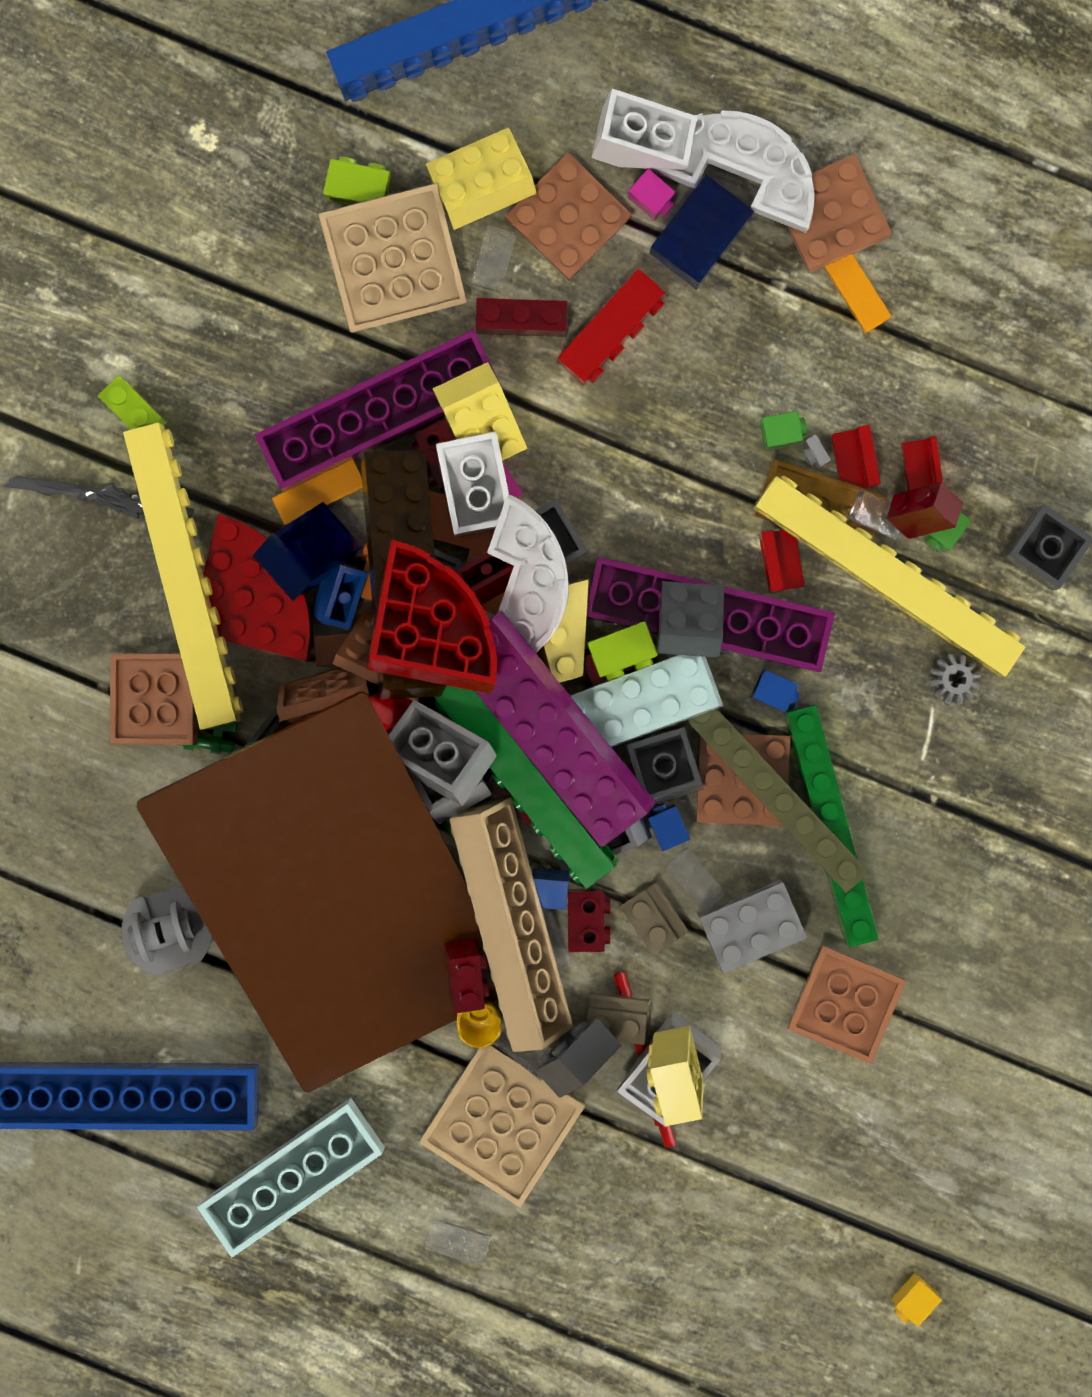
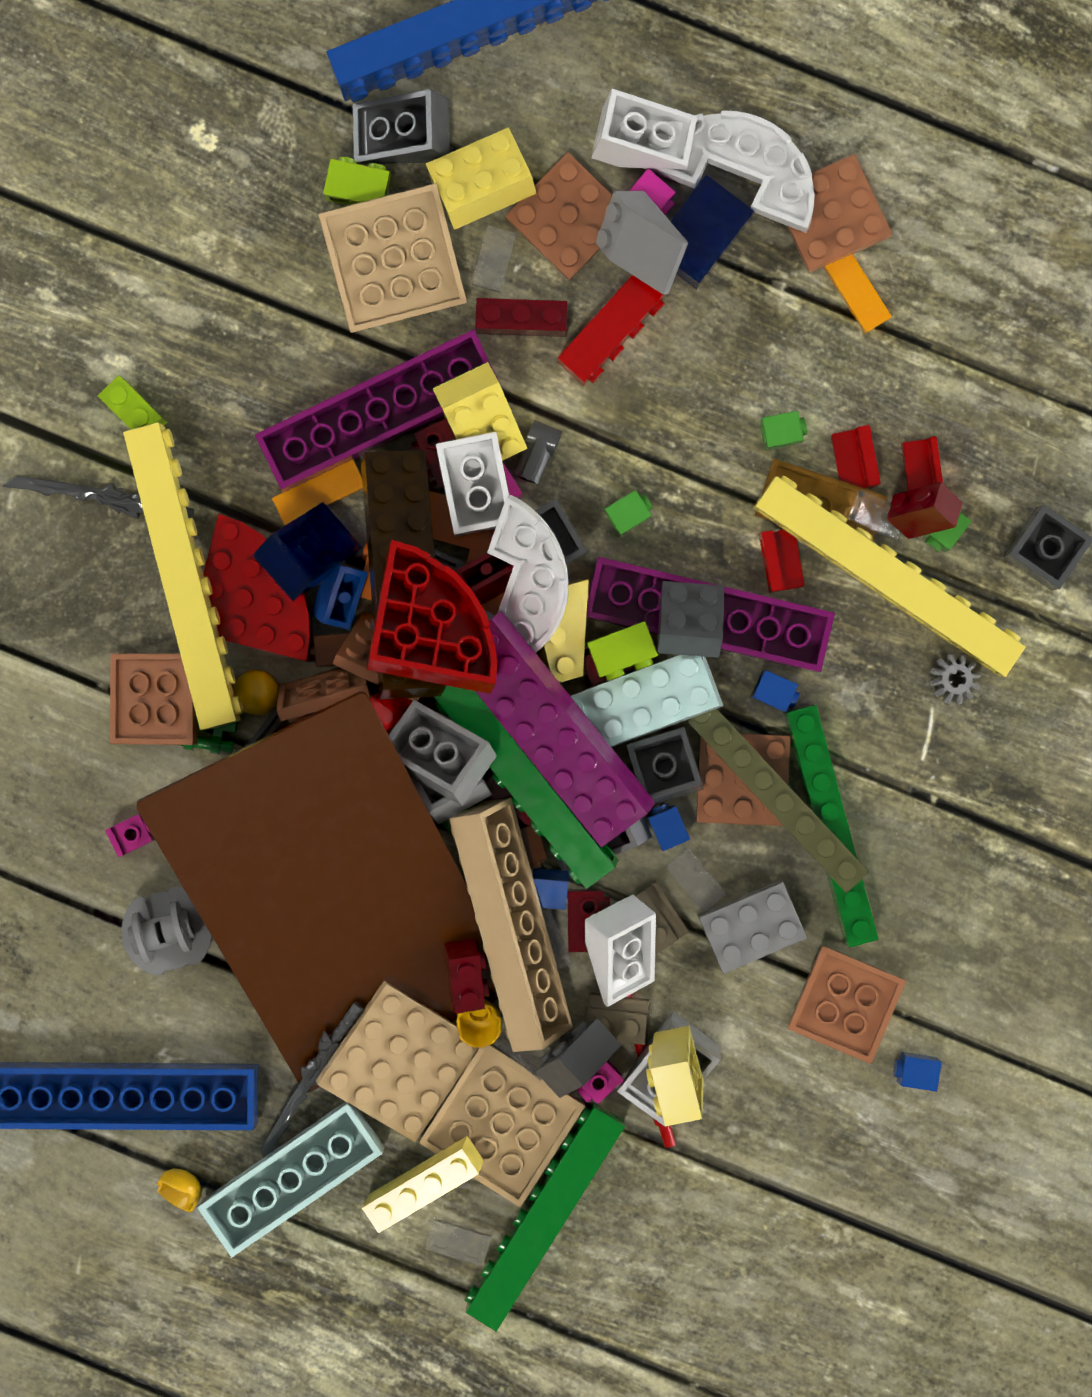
light grey plate [802,434,831,469] -> none
yellow brick [891,1273,942,1327] -> none
none -> dark pink brick [105,814,155,857]
none -> yellow hair [156,1168,202,1213]
none -> yellow hair [233,670,279,716]
none -> dark grey sword [261,1002,364,1158]
none -> tan plate [315,980,479,1142]
none -> dark grey slope [353,89,450,164]
none -> brick [362,1136,484,1233]
none -> green brick [464,1102,625,1332]
none -> dark grey piece [514,420,563,485]
none -> reddish brown brick [520,824,547,869]
none -> dark pink brick [577,1060,624,1104]
none -> white slope [585,894,656,1007]
none -> light grey slope [595,191,688,295]
none -> bright green brick [604,490,653,537]
none -> blue brick [893,1052,942,1092]

